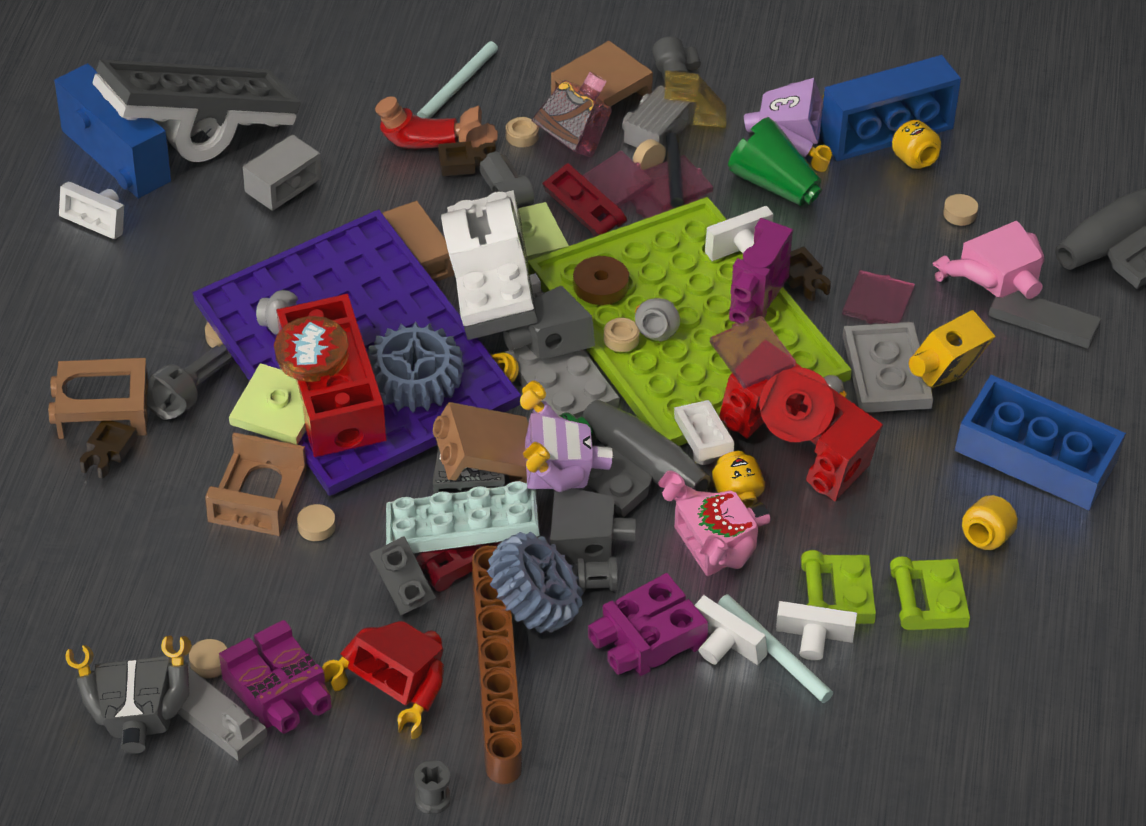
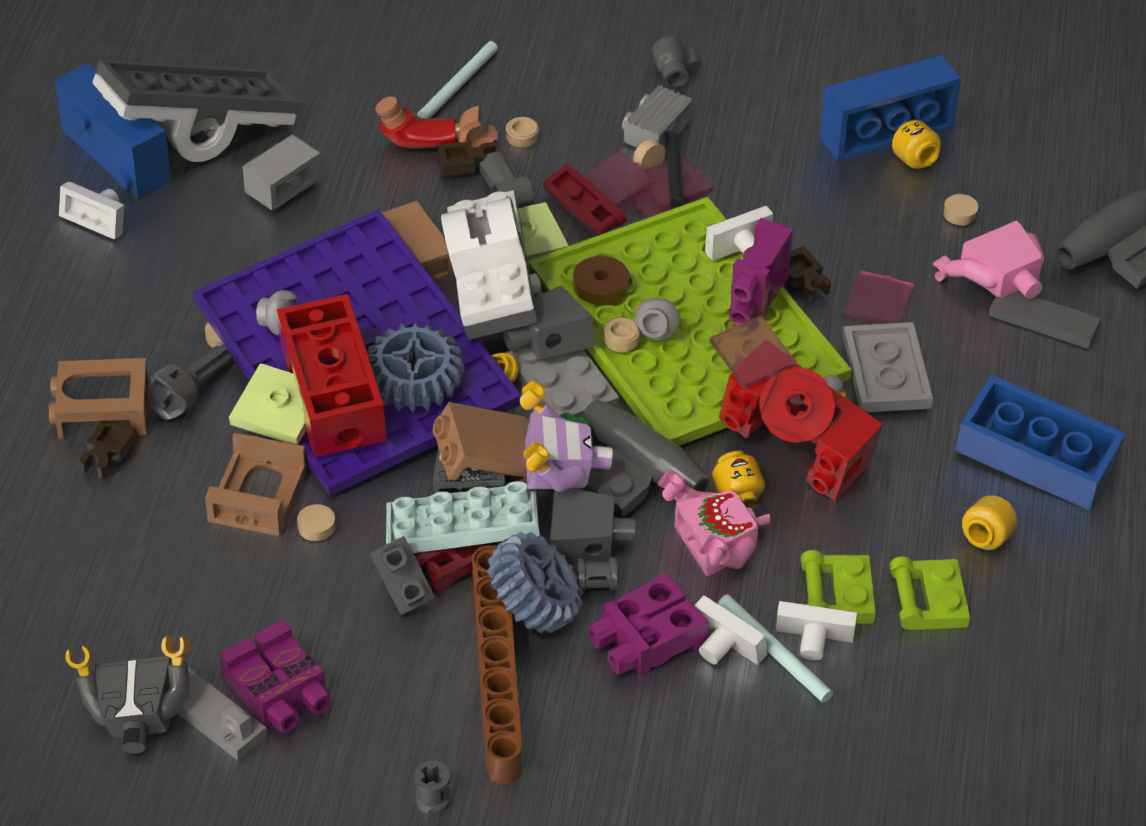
tan tile [189,639,227,678] -> none
tile [274,316,349,382] -> none
red torso [322,621,445,739] -> none
torso [531,71,612,158] -> none
medium nougat panel [551,41,653,130] -> none
clear yellow slope [664,70,726,128] -> none
white tile [674,400,734,465] -> none
green cone [728,117,822,206] -> none
lavender torso [744,78,832,172] -> none
yellow torso [909,310,996,388] -> none

